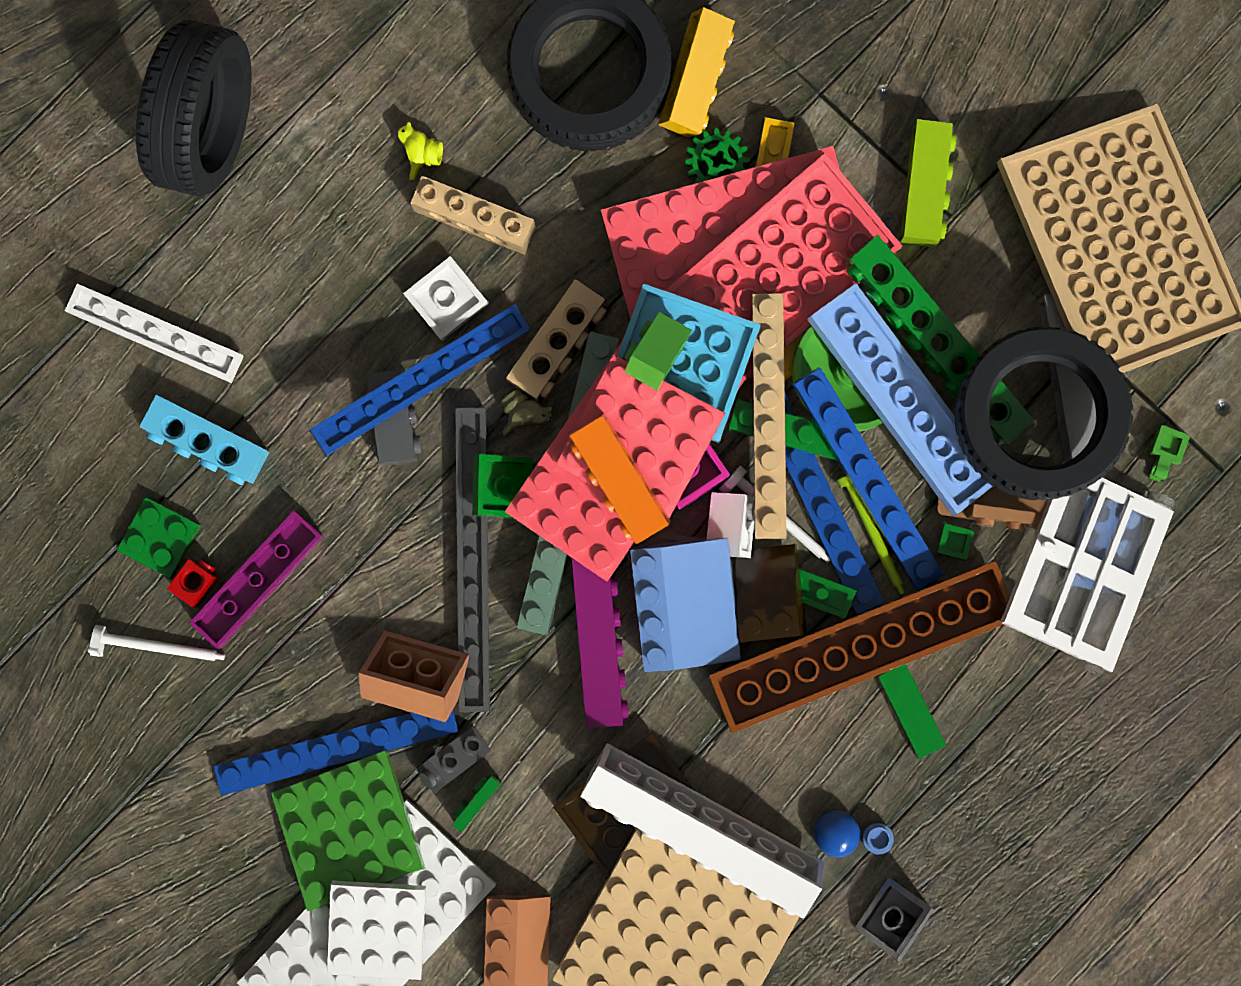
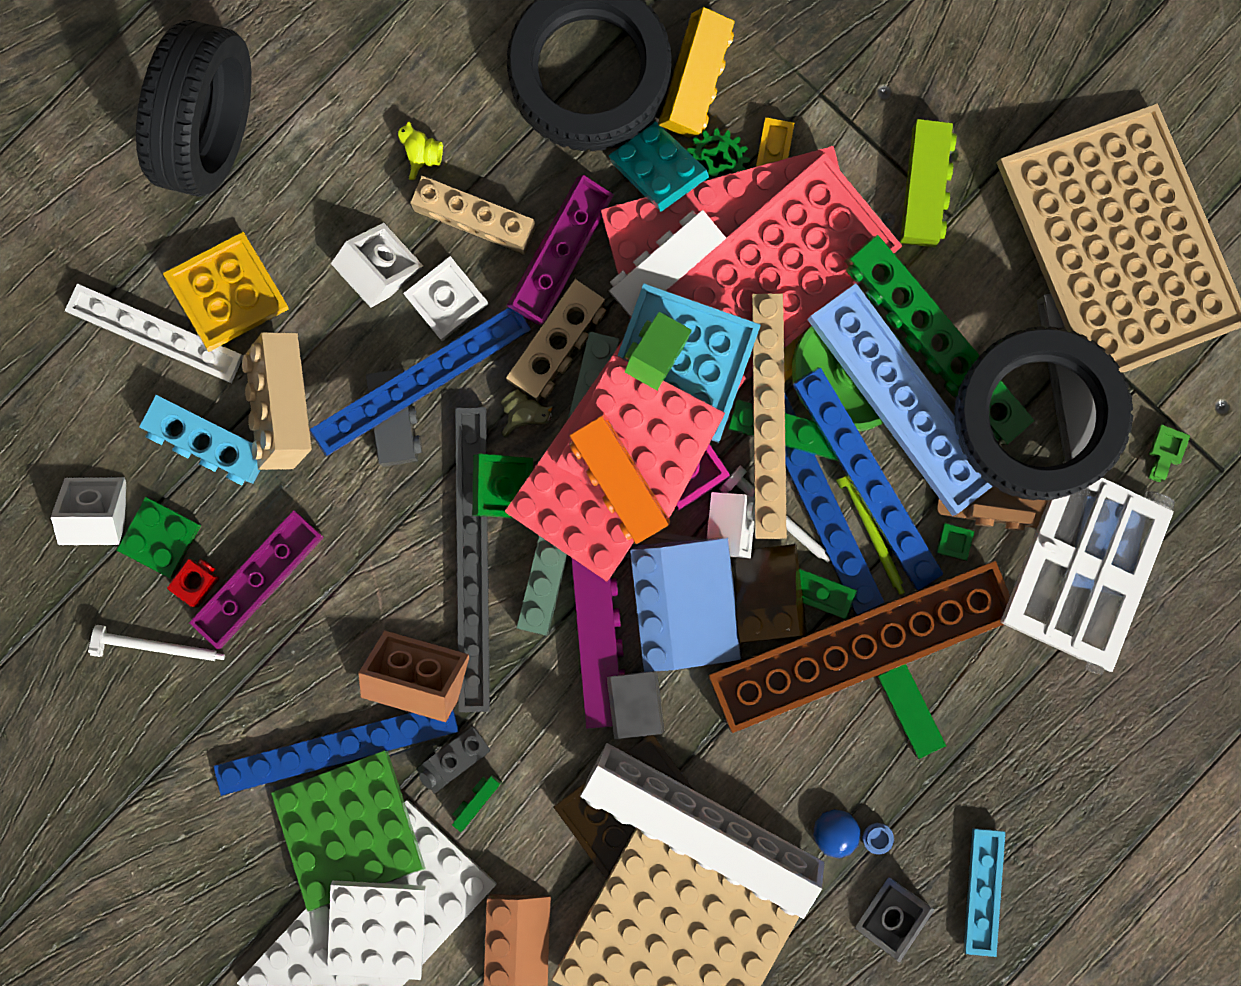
none -> white slope [51,477,126,545]
none -> yellow plate [163,232,289,352]
none -> tan brick [242,333,312,470]
none -> white slope [331,223,423,308]
none -> magenta piece [506,175,614,325]
none -> flat silver slope [607,671,665,739]
none -> teal plate [608,122,709,212]
none -> white brick [609,210,726,317]
none -> medium azure plate [963,828,1005,957]

